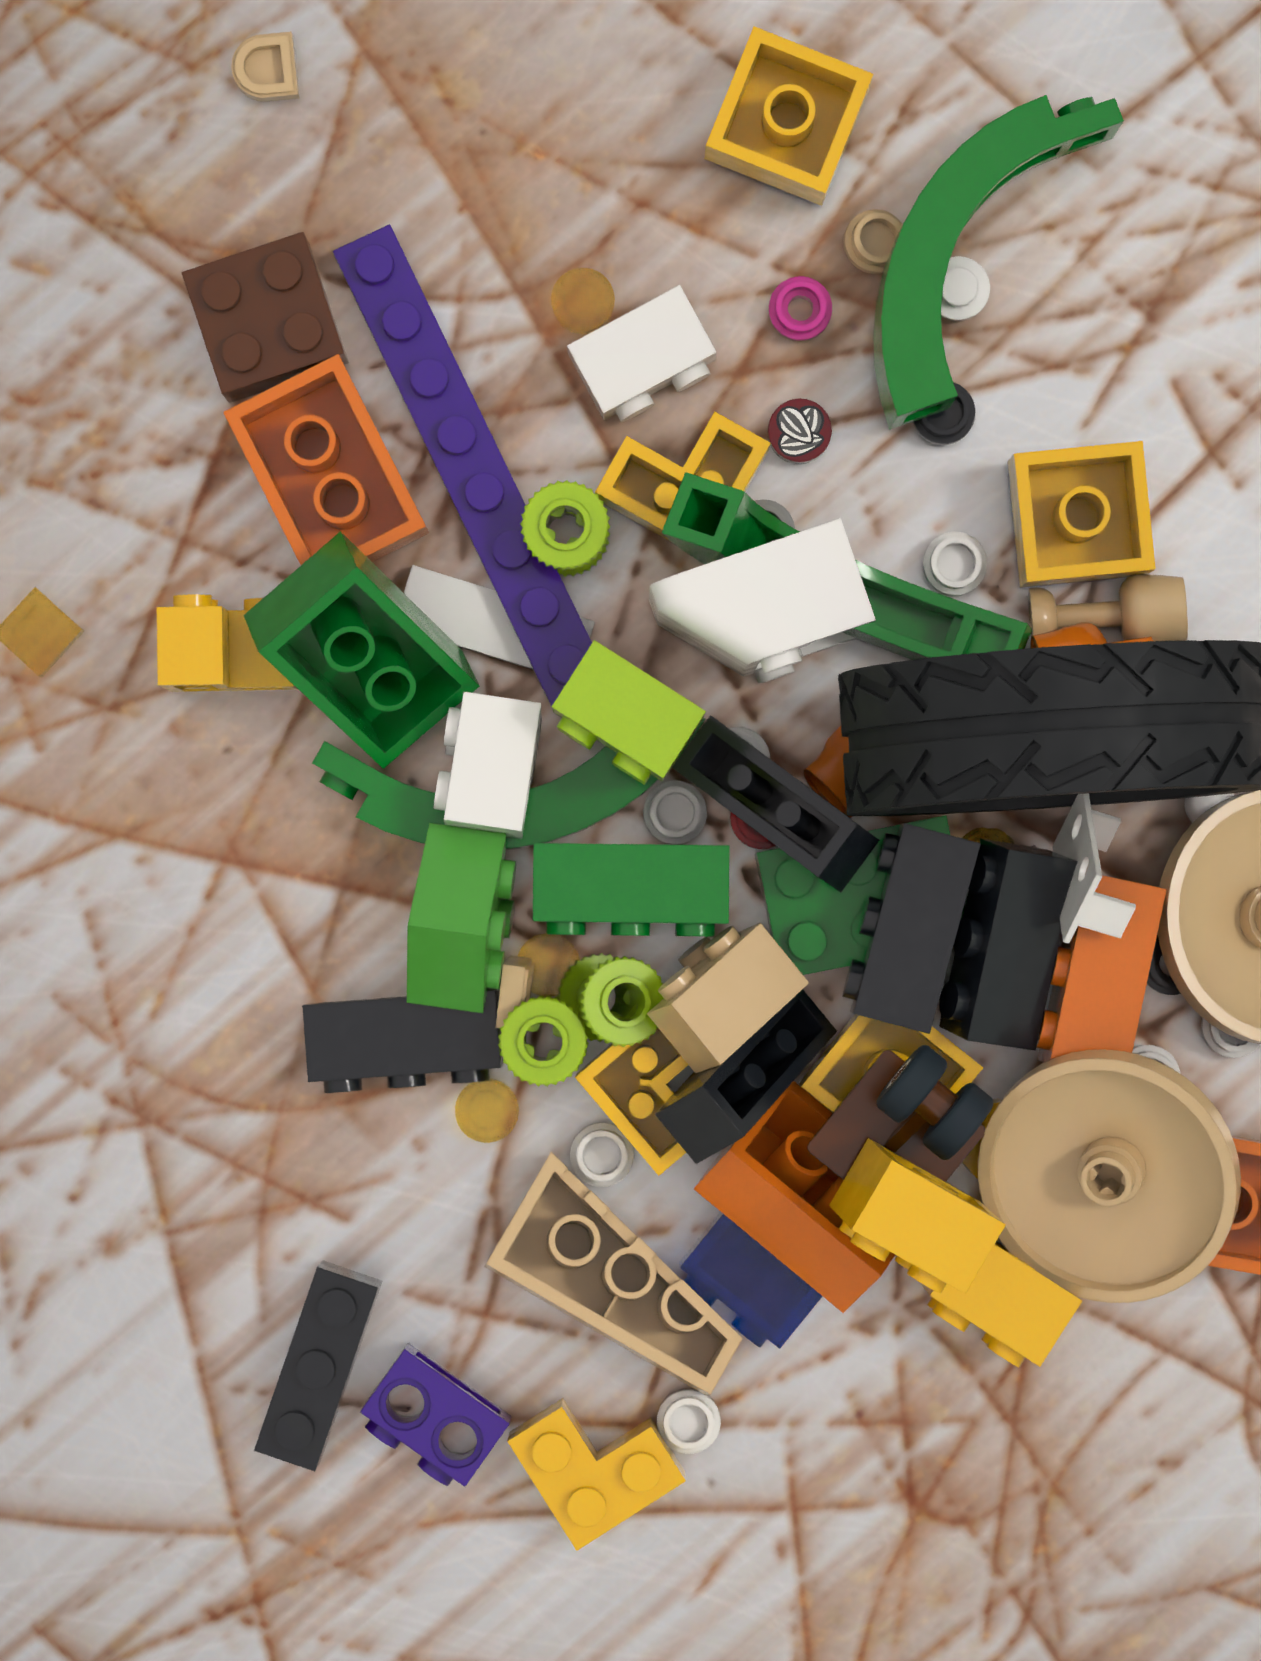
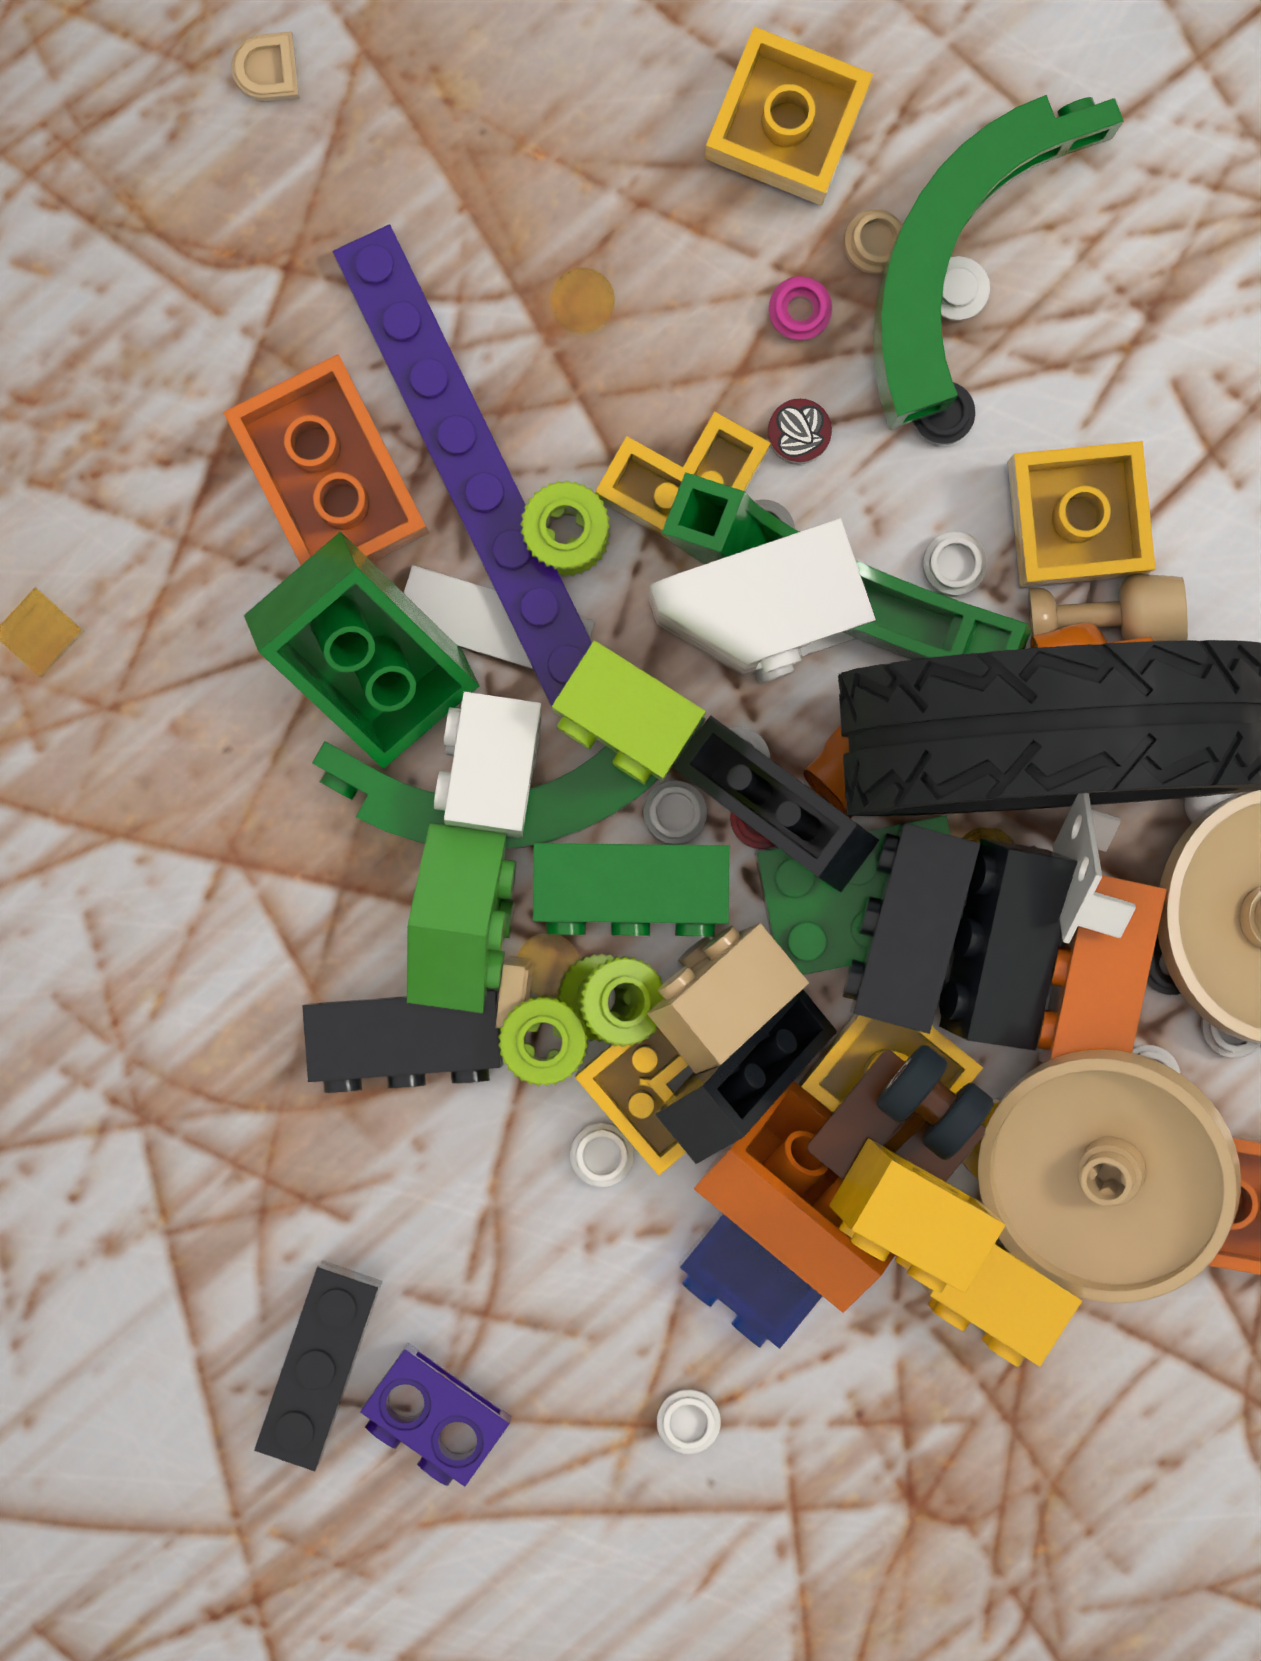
yellow brick [156,594,298,692] -> none
reddish brown brick [181,232,349,403] -> none
clear yellow tile [455,1078,519,1143] -> none
tan wedge [484,1152,743,1395] -> none
yellow brick [507,1398,686,1551] -> none
white brick [567,285,717,422] -> none

